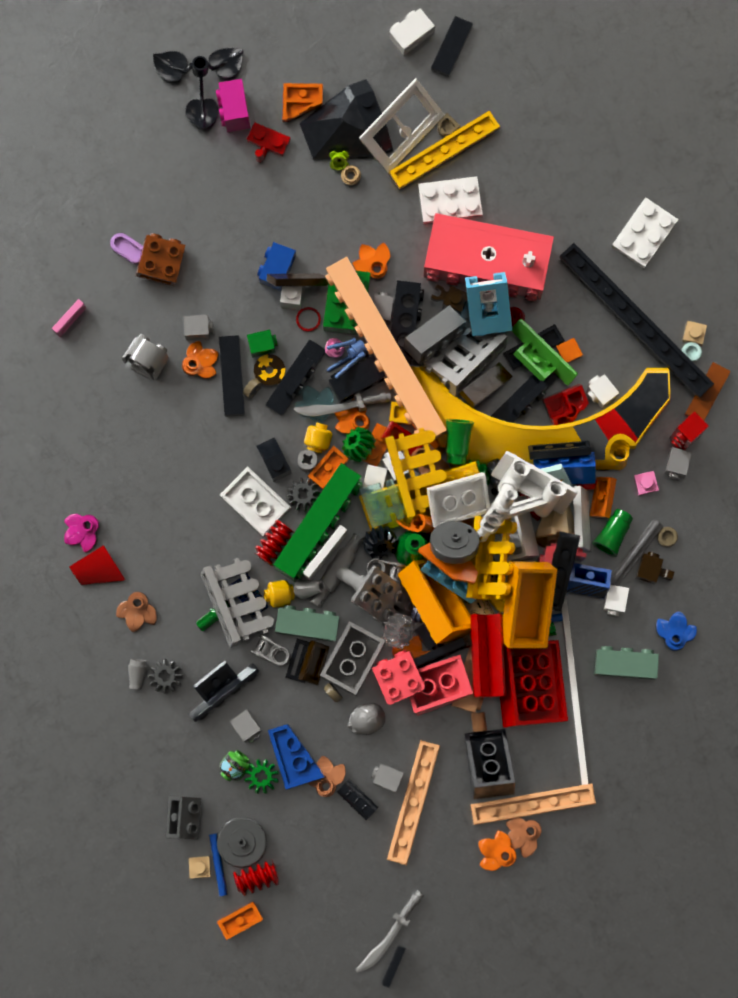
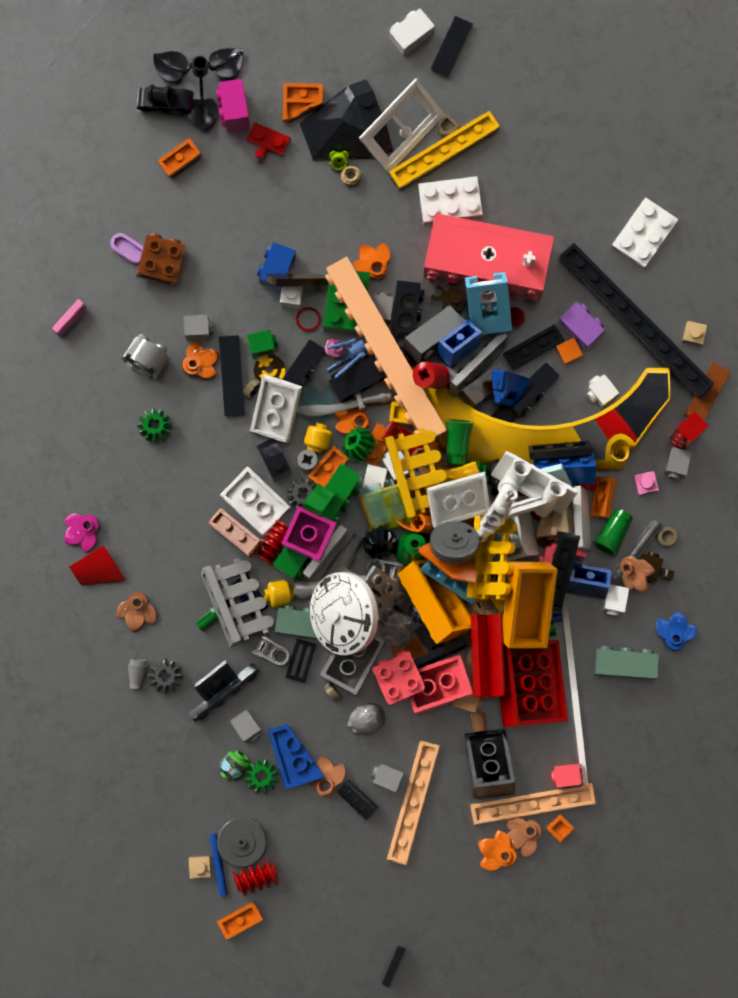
dark grey brick [166,796,201,840] -> none
dark brown tile [298,640,330,686] -> none
light grey sword [356,891,424,972] -> none
bright green bracket [512,319,578,385] -> none
red slope [542,384,589,425] -> none
light aqua tile [681,342,702,363] -> none
none -> black piece [136,84,194,114]
none -> green gear [137,408,172,443]
none -> orange plate [157,138,201,178]
none -> tile [208,508,264,558]
none -> white tile [250,374,302,443]
none -> dark pink brick [281,506,337,563]
none -> green slope [303,484,337,517]
none -> white dish [310,572,378,655]
none -> red piece [412,362,450,389]
none -> blue brick [437,320,482,367]
none -> blue piece [492,370,530,408]
none -> orange tile [545,814,575,843]
none -> coral brick [552,764,584,788]
none -> medium lavender brick [558,302,605,350]
none -> nougat plate [620,557,655,592]

